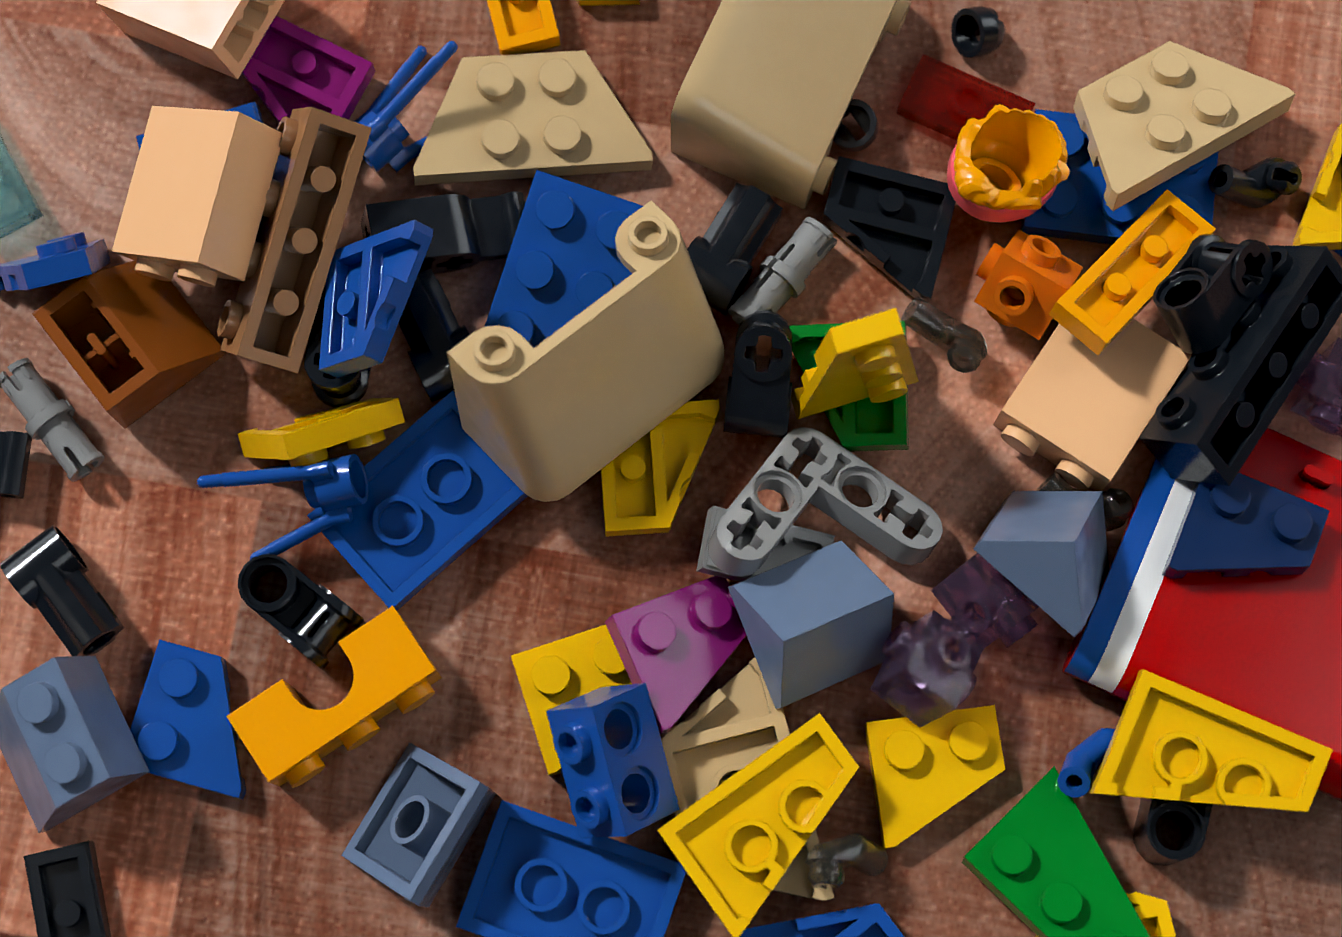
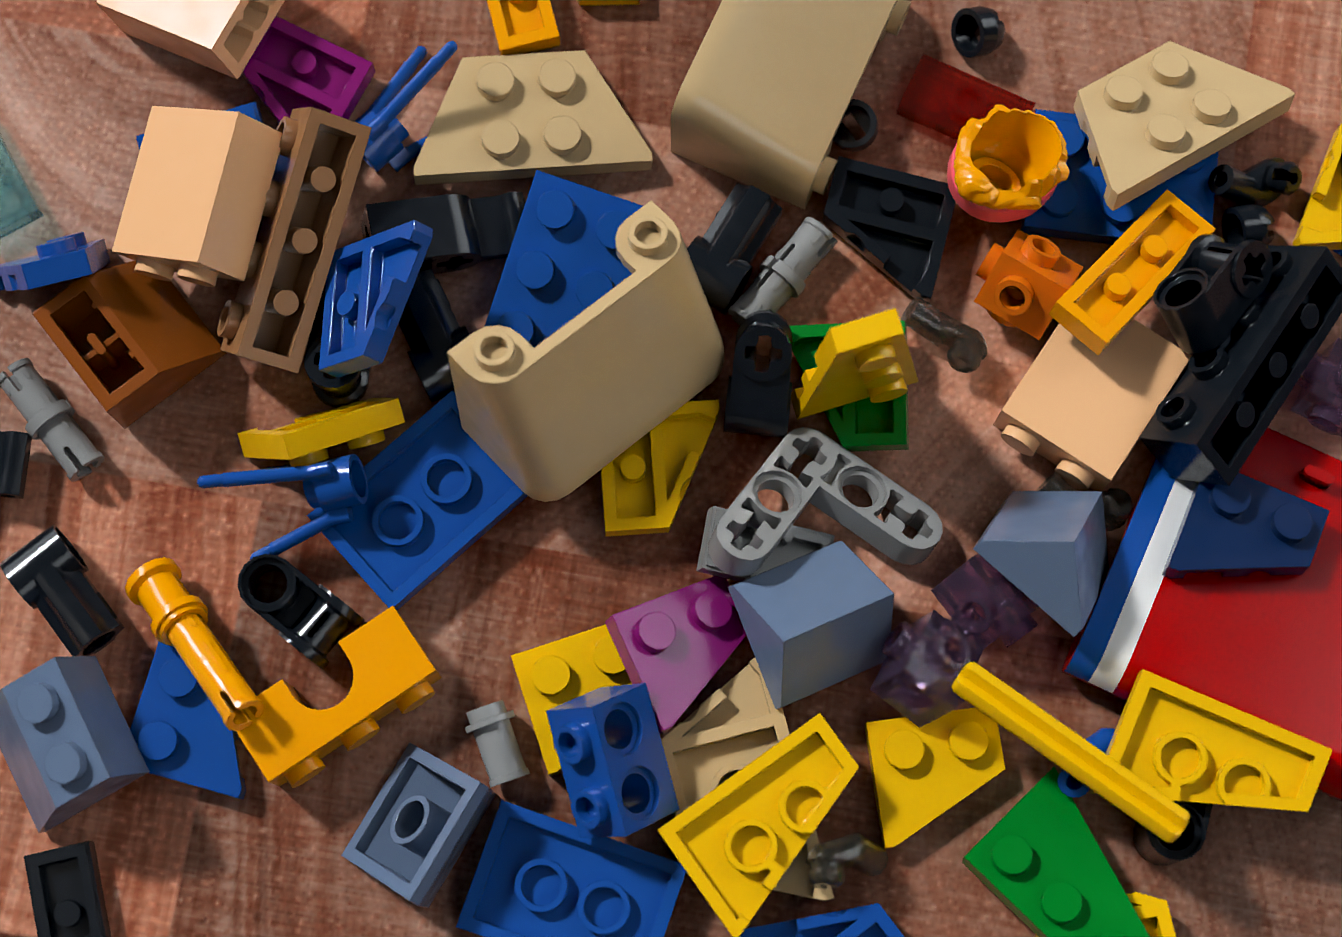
none -> light orange pin [125,557,264,731]
none -> light grey pin [464,700,530,788]
none -> yellow axle [952,662,1190,842]
none -> black hinge [1222,204,1275,246]

